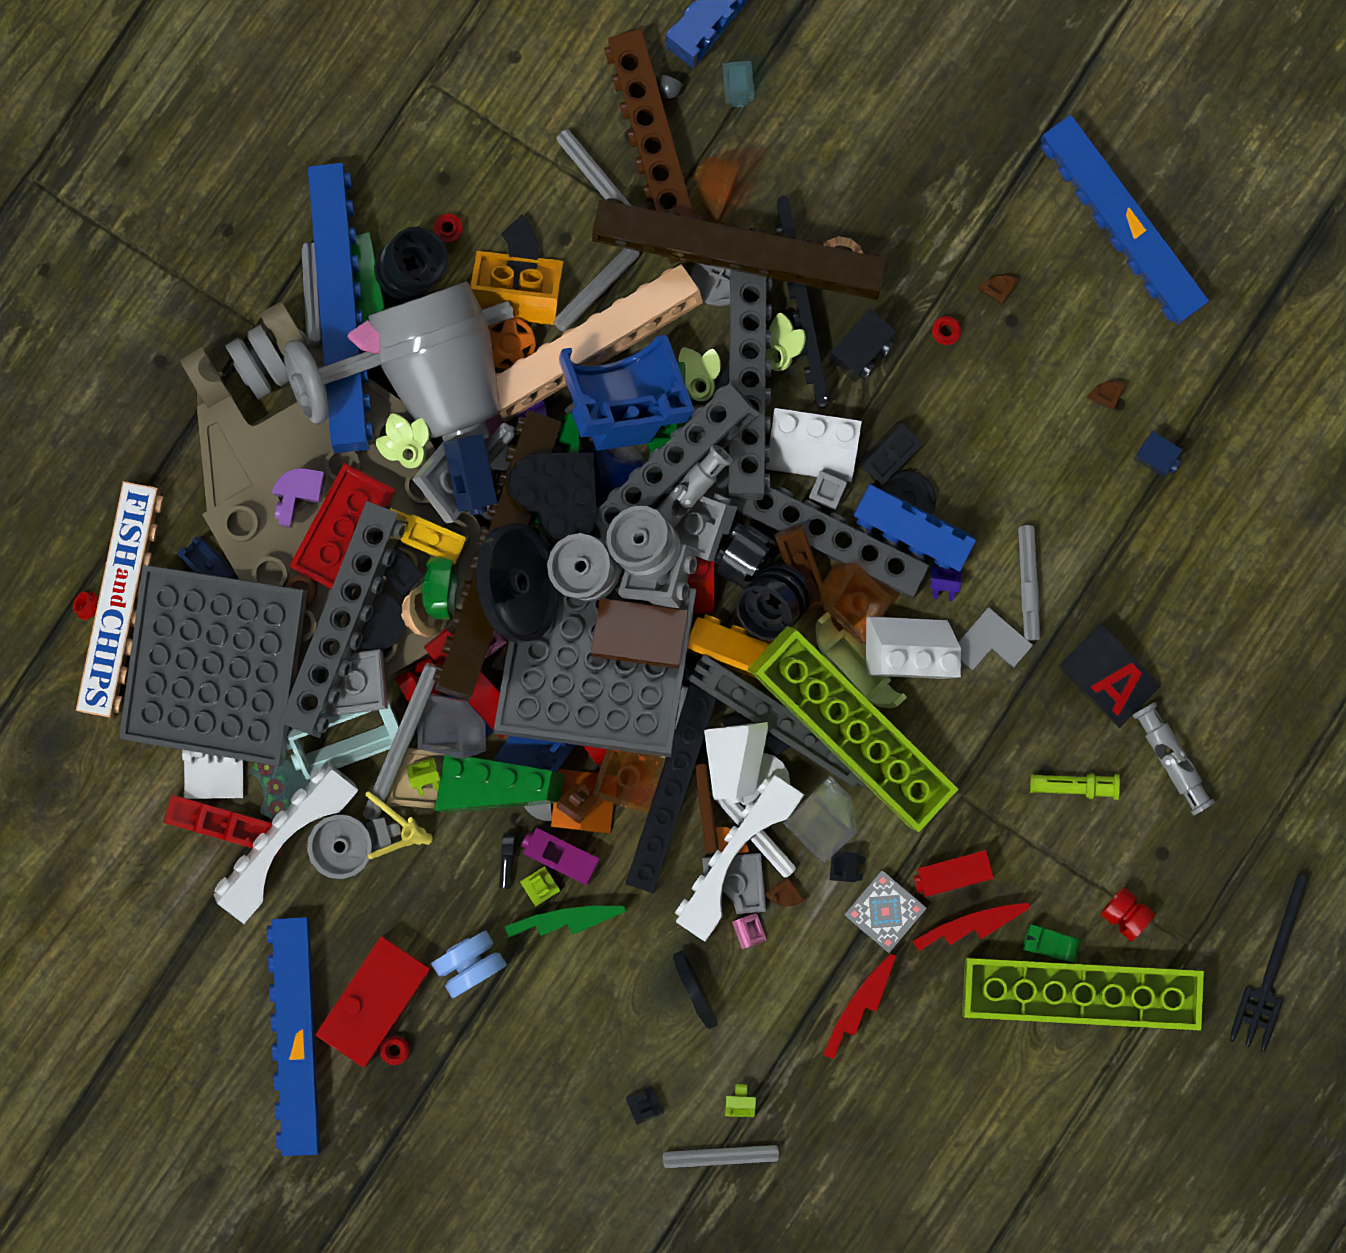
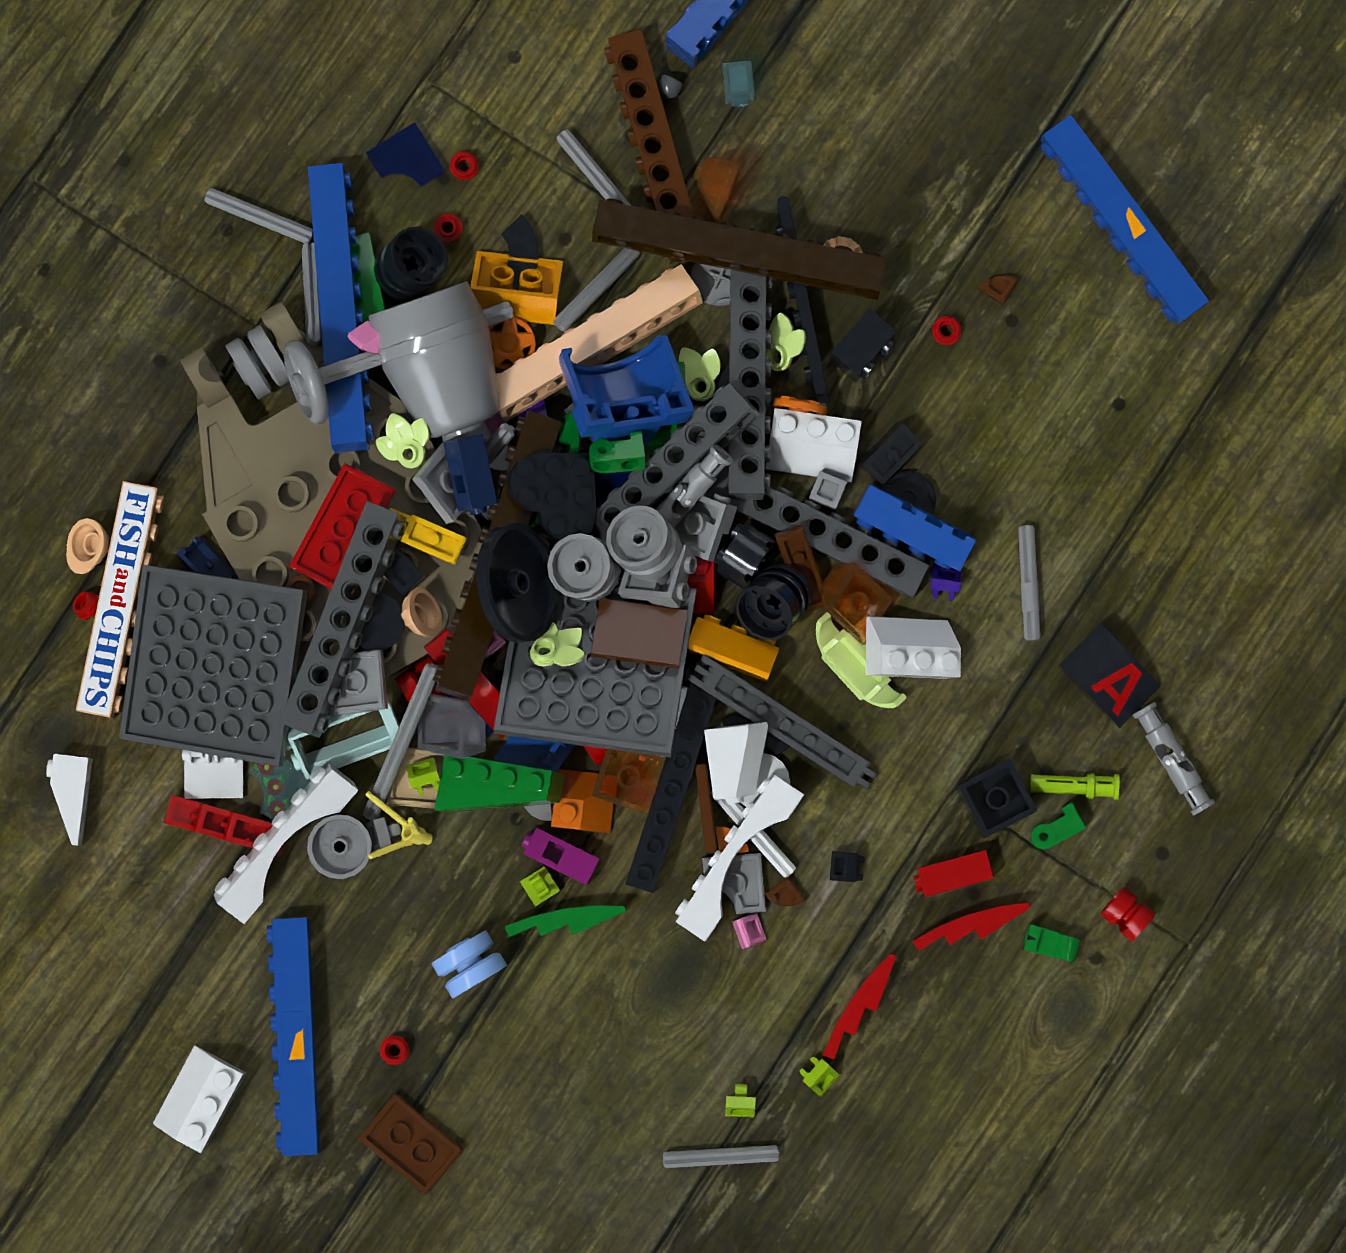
medium lavender brick [272,469,326,529] -> none
red brick [315,936,432,1068] -> none
green piece [421,556,458,620] -> none
black bar [499,833,515,889] -> none
reddish brown tile [556,783,599,824] -> none
black tile [625,1086,664,1125] -> none
black tile [673,950,718,1029] -> none
lime brick [747,626,959,832] -> none
clear slope [783,776,857,865] -> none
light grey tile [844,870,927,953] -> none
light grey tile [958,607,1033,671] -> none
lime brick [962,958,1204,1030] -> none
reddish brown tile [1087,381,1126,411] -> none
dark blue brick [1134,431,1182,477] -> none
black piece [1230,873,1308,1052] -> none
none -> white slope [46,754,93,846]
none -> light nougat piece [66,518,110,574]
none -> white slope [153,1045,246,1153]
none -> light grey axle [204,188,313,243]
none -> reddish brown tile [358,1093,463,1195]
none -> clear blue tile [366,122,446,188]
none -> red plate [450,151,479,181]
none -> yellowish green plate [530,622,585,666]
none -> green leg [589,431,645,473]
none -> orange wheel [772,396,827,416]
none -> lime tile [800,1057,840,1097]
none -> black brick [956,759,1037,839]
none -> green leg [1030,803,1086,850]

